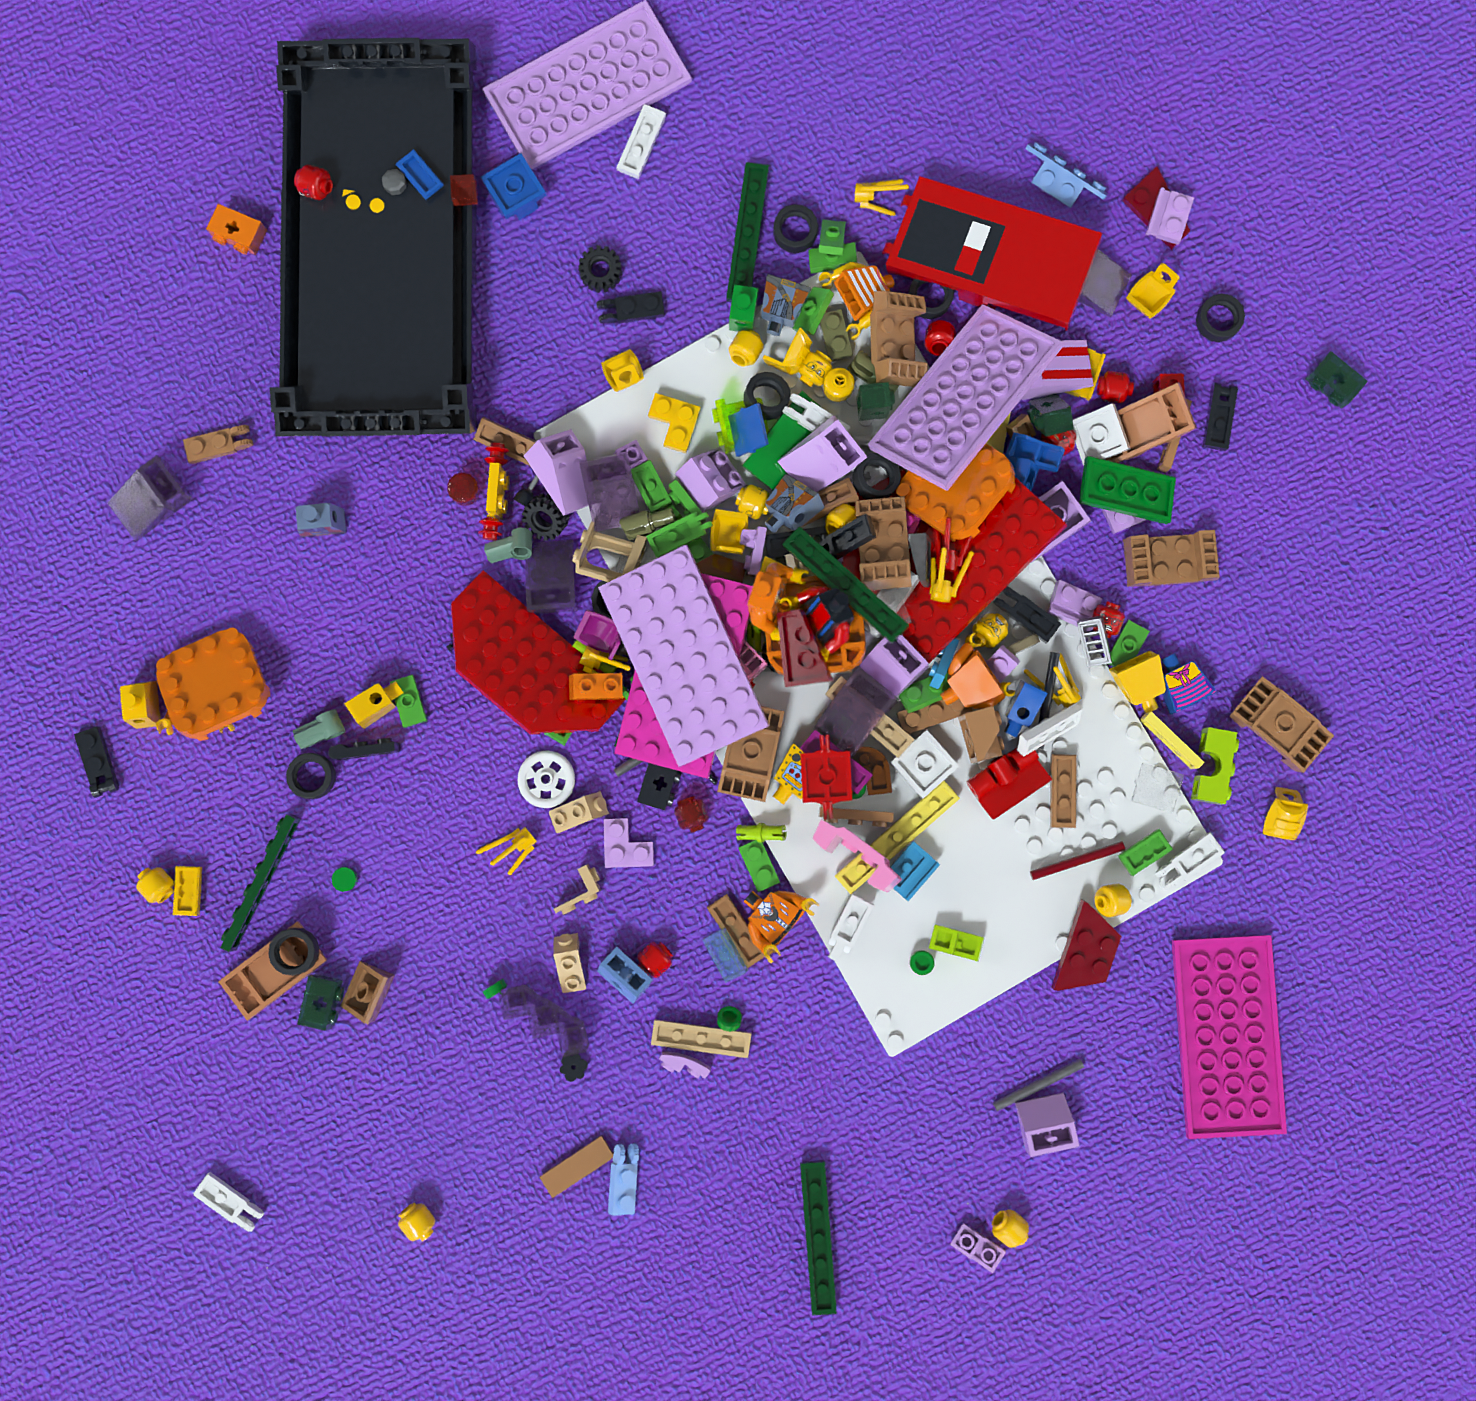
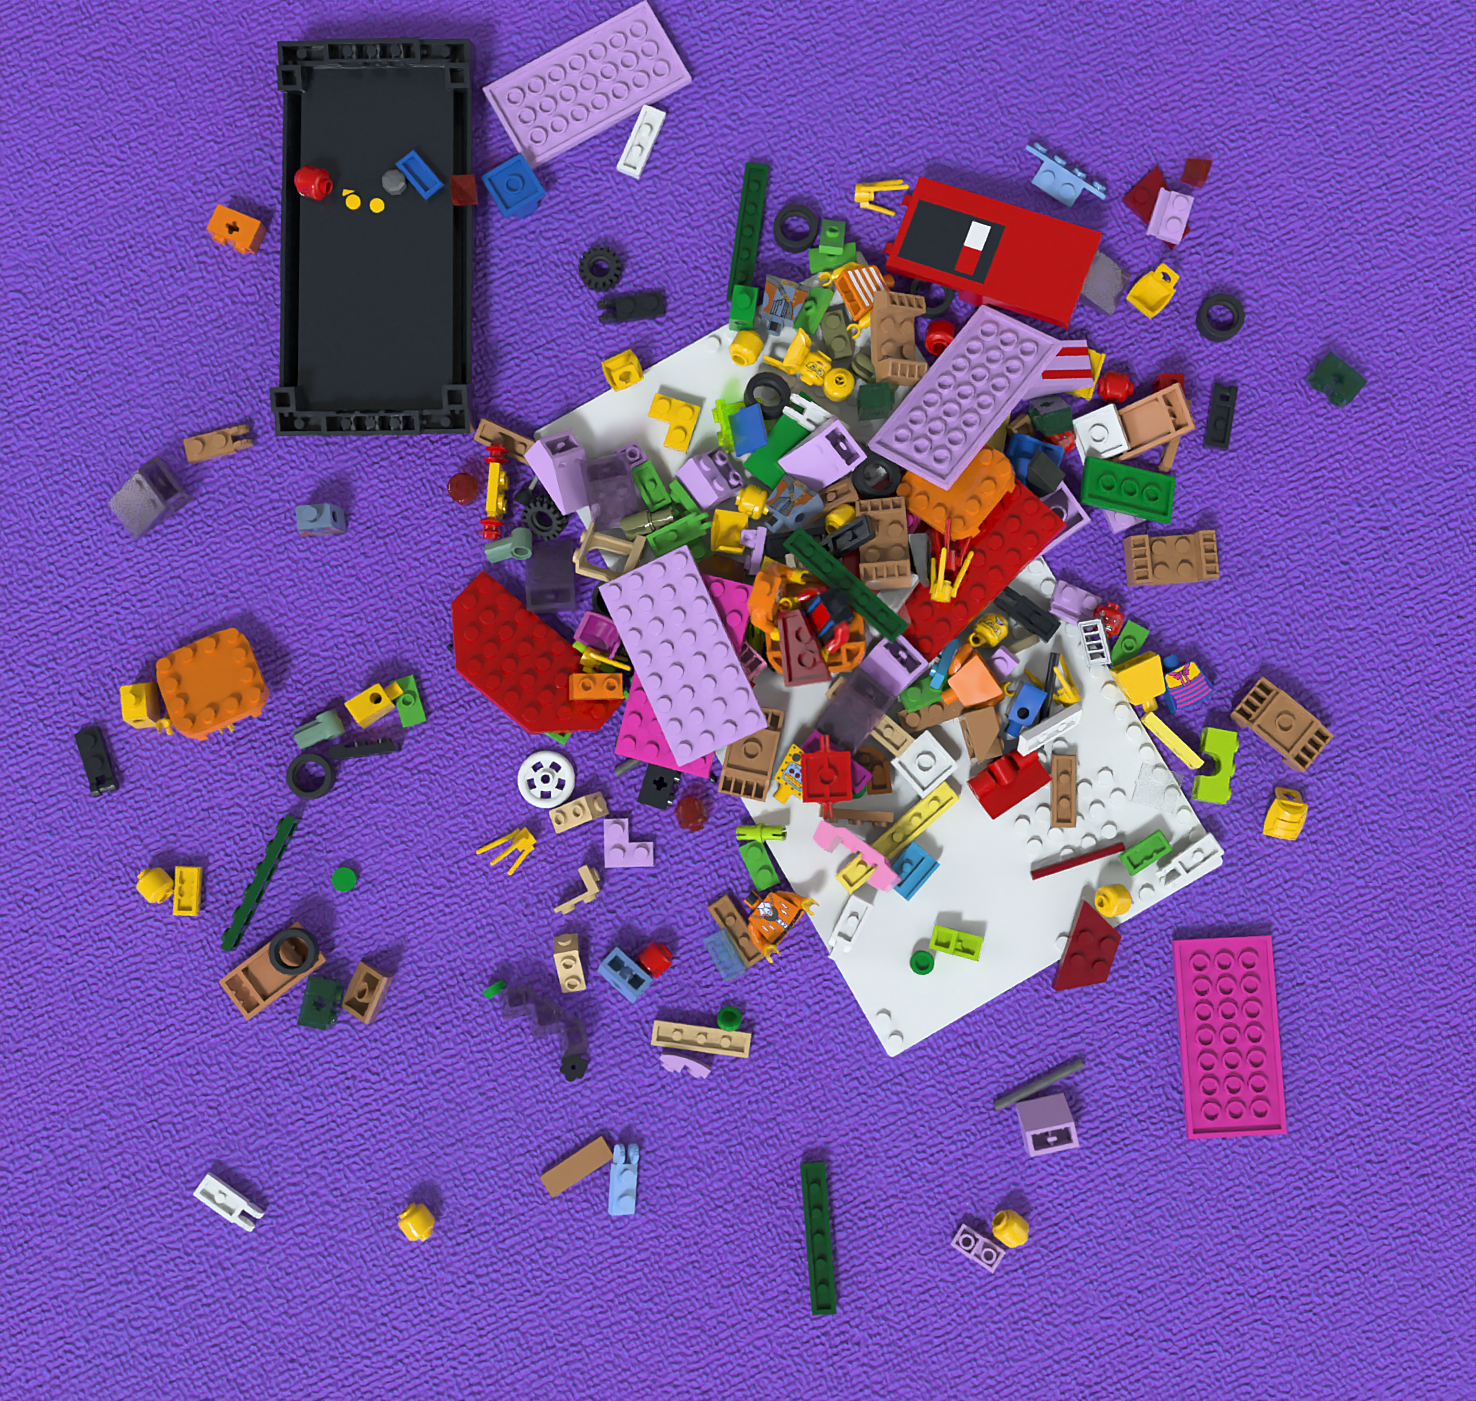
none -> pearl dark grey slope [1027,450,1066,499]
none -> clear red slope [1179,158,1213,188]

